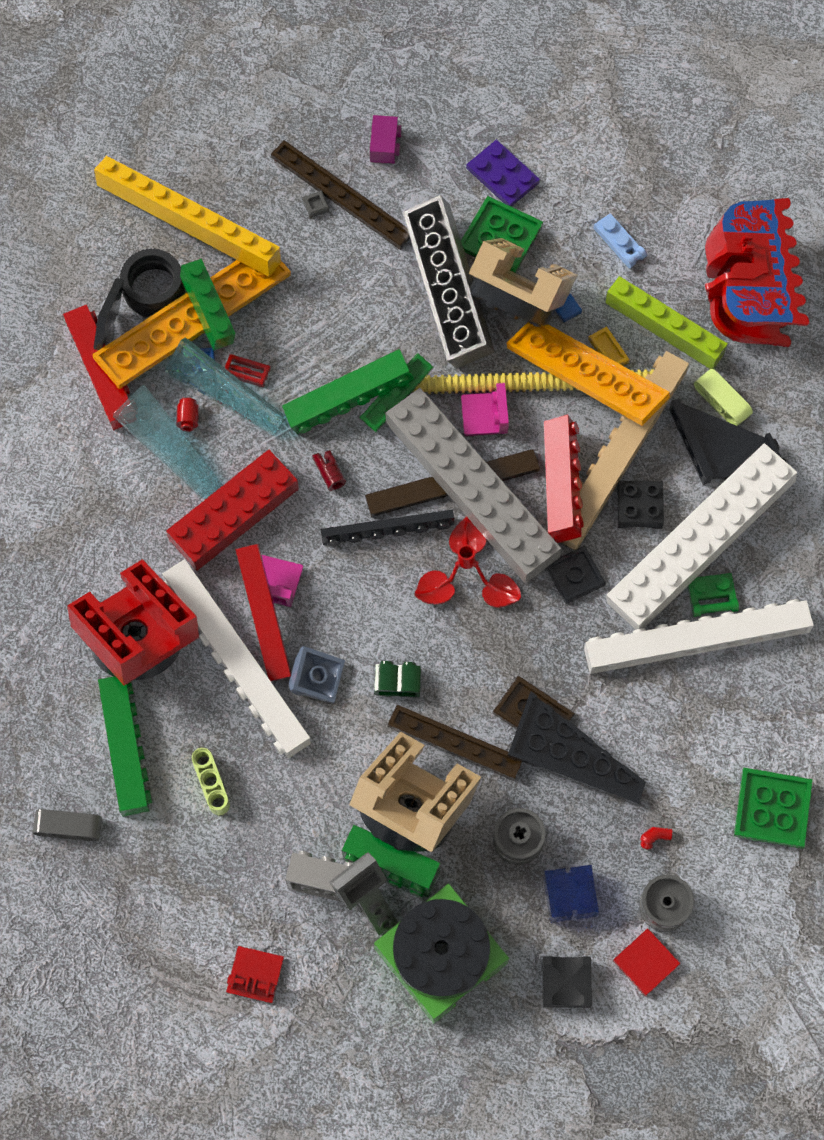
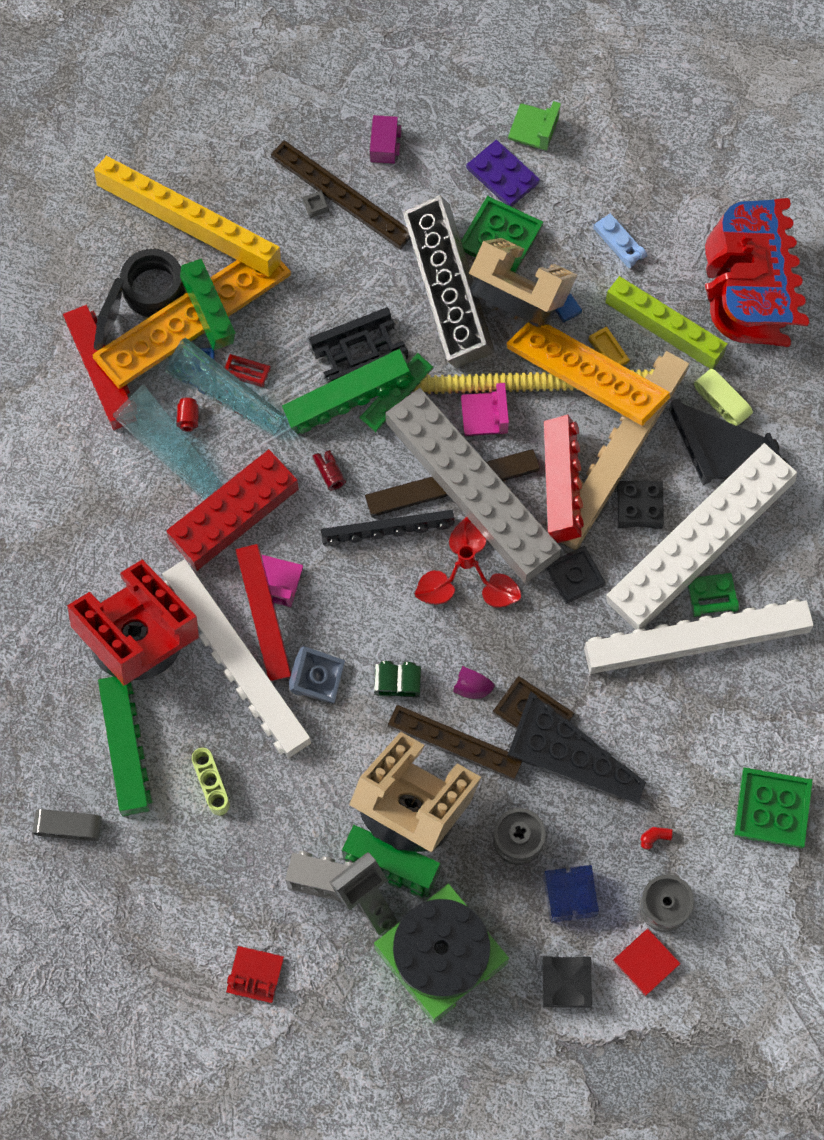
none -> black fence [308,307,408,383]
none -> magenta brick [453,666,495,699]
none -> bright green bracket [508,101,561,151]

